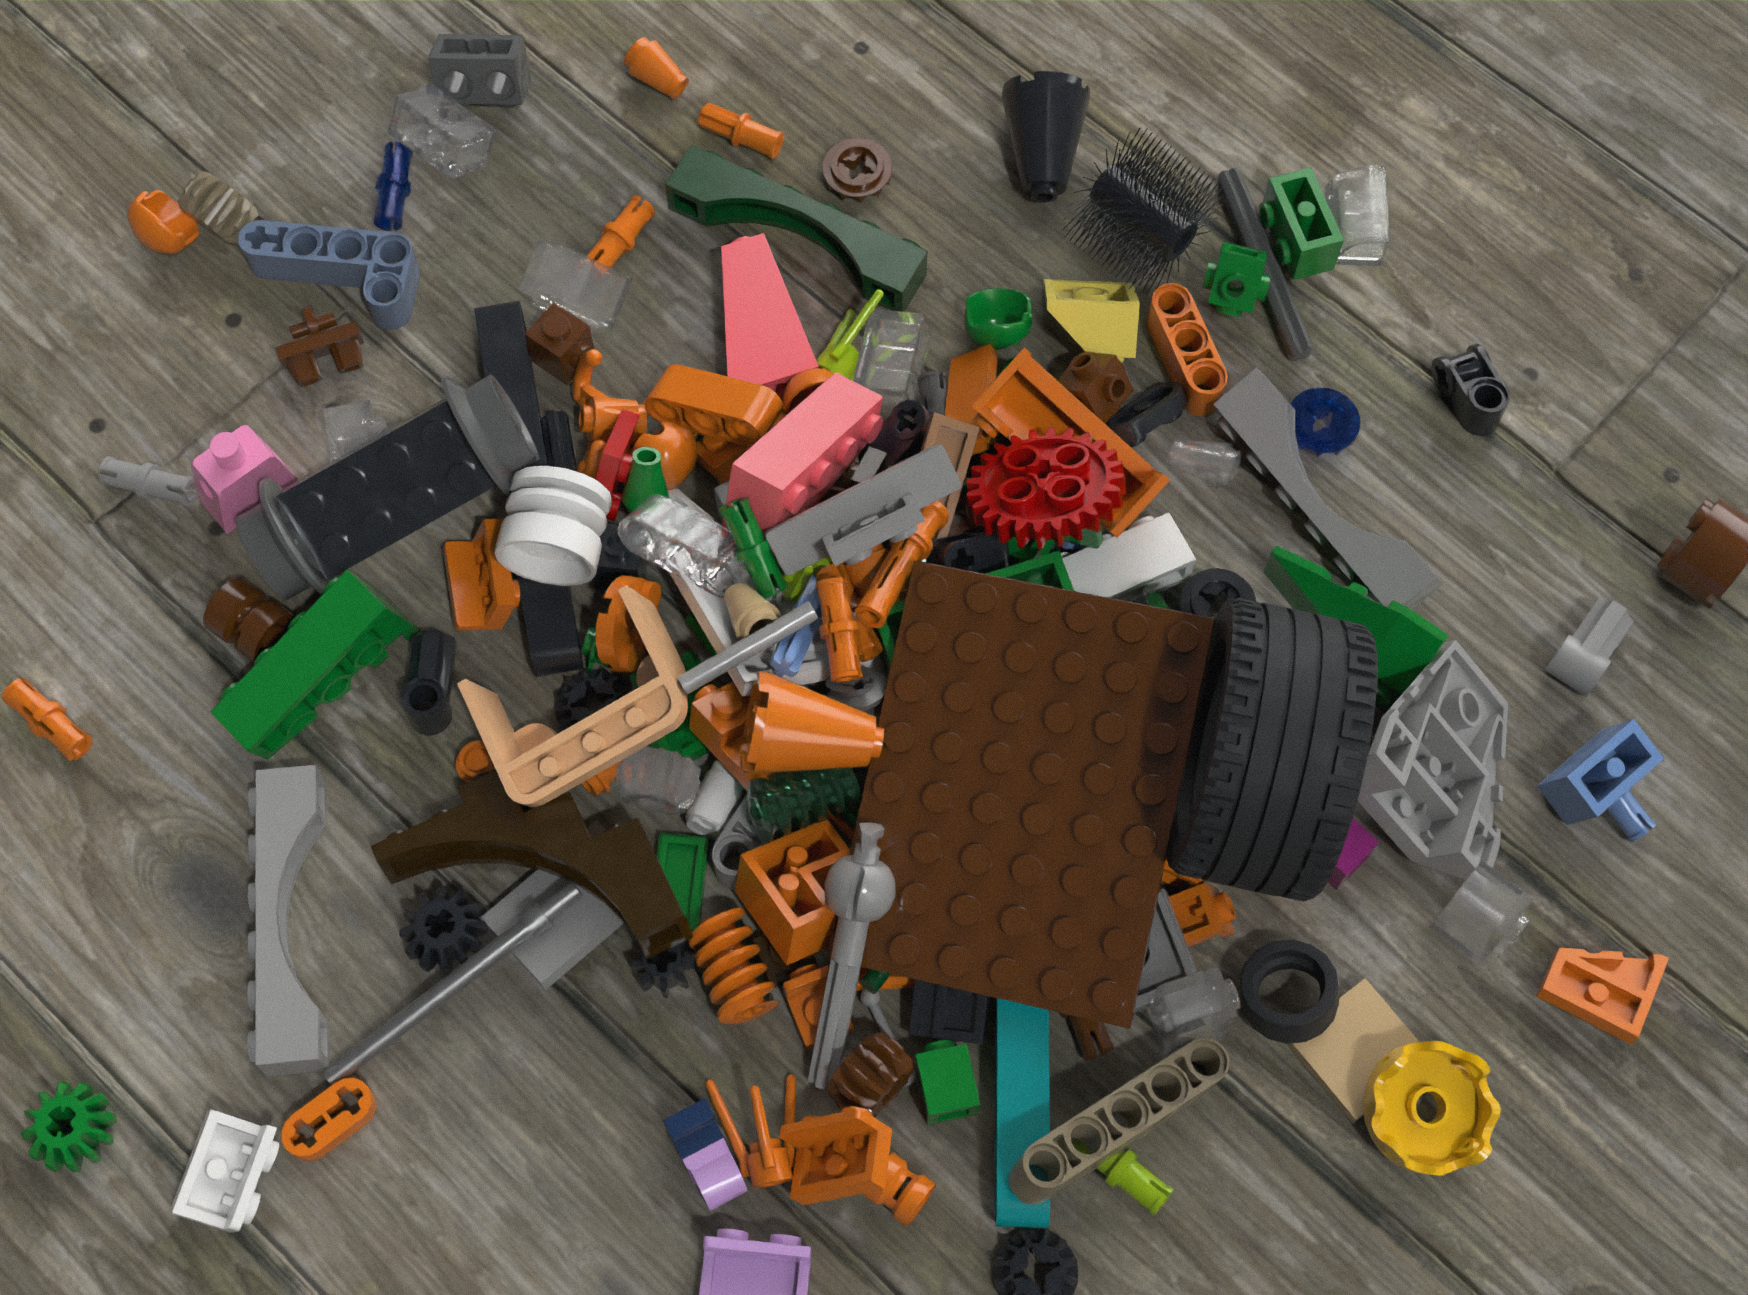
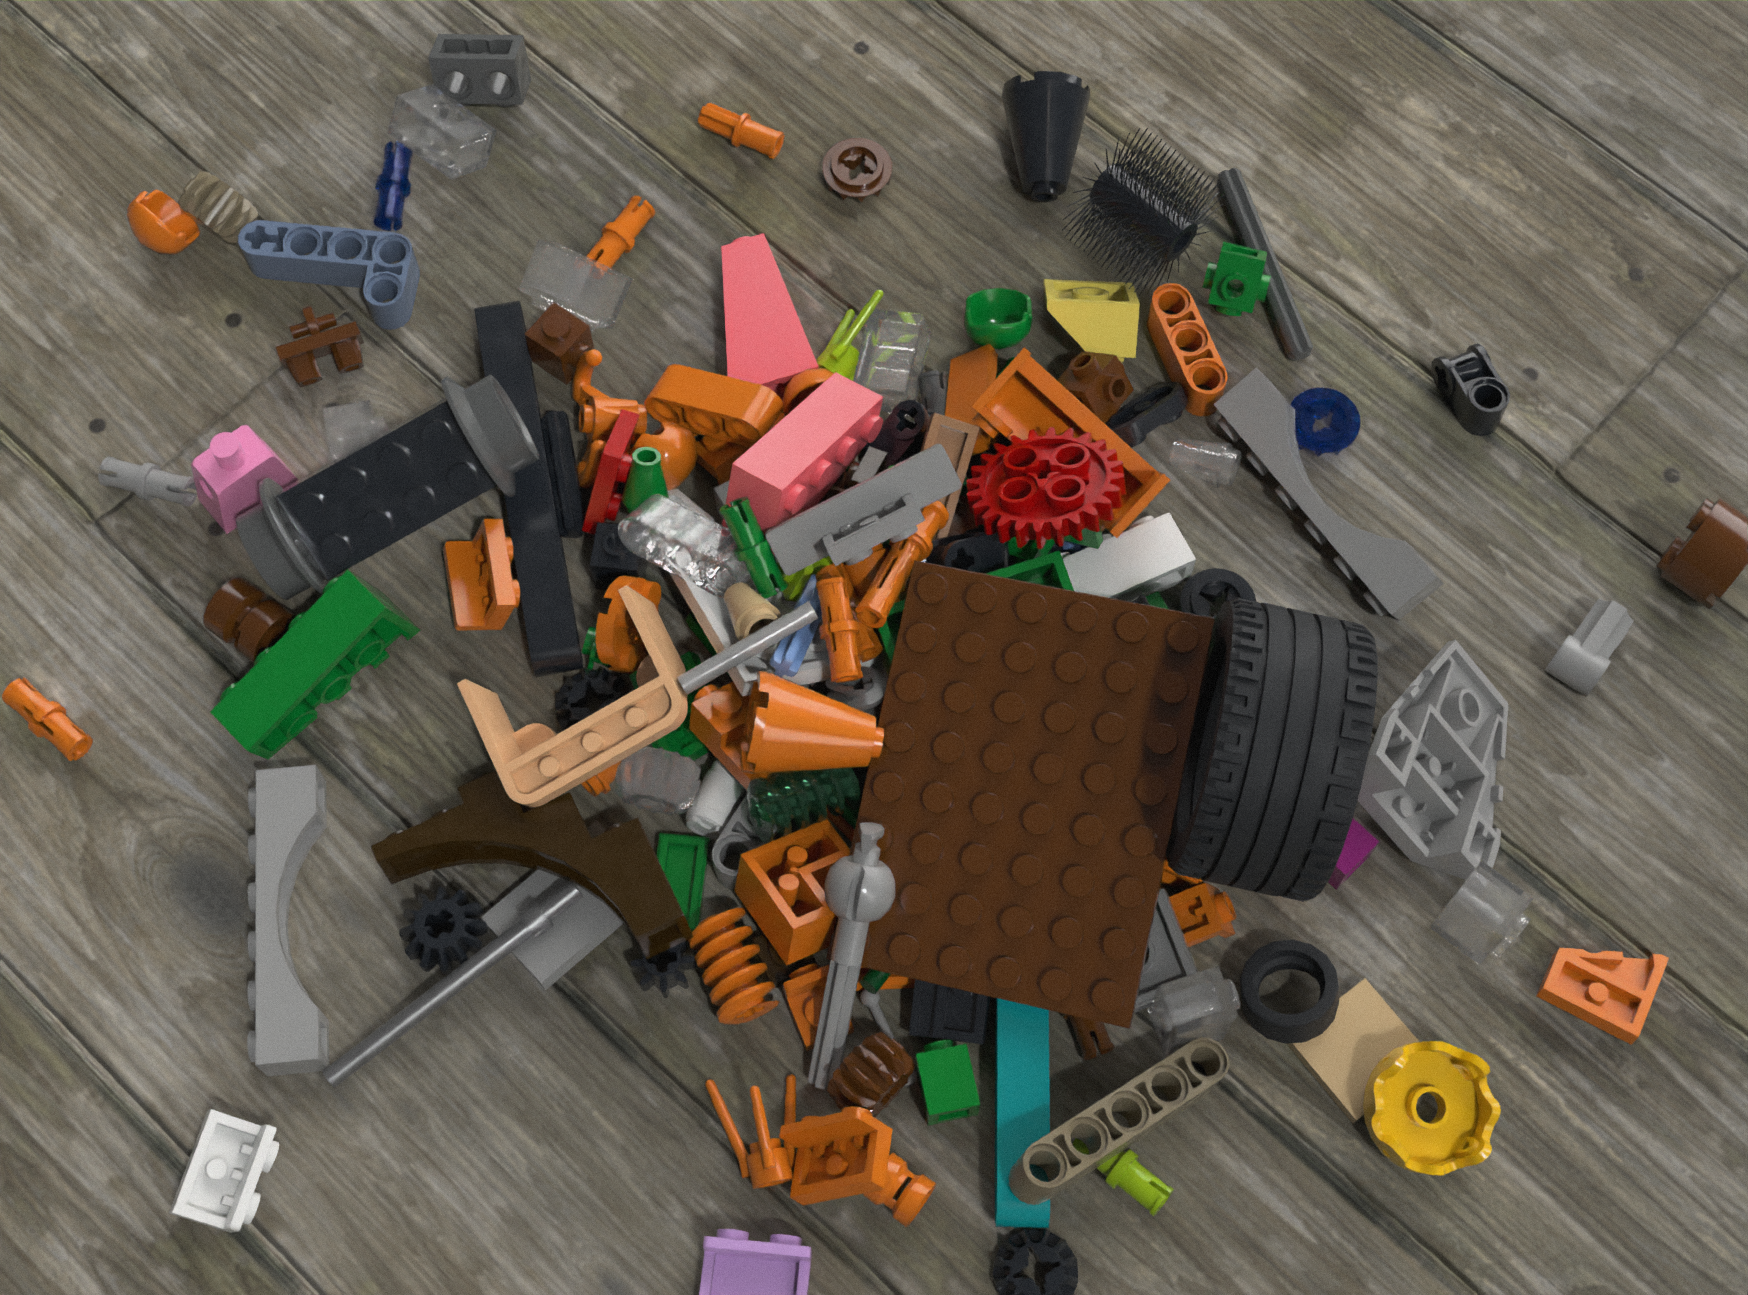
green gear [20,1082,117,1173] -> none
orange beam [281,1078,377,1162] -> none
black piece [400,631,457,736] -> none
orange plate [456,740,496,784] -> none
white wheel [494,466,612,586] -> none
orange cone [624,37,689,99] -> none
leg [663,1098,748,1211] -> none
dark green arch [665,145,928,316] -> none
green brick [1259,167,1344,281] -> none
green wedge [1264,545,1449,710] -> none
clear brick [1324,166,1390,266] -> none
medium blue brick [1537,719,1664,842] -> none

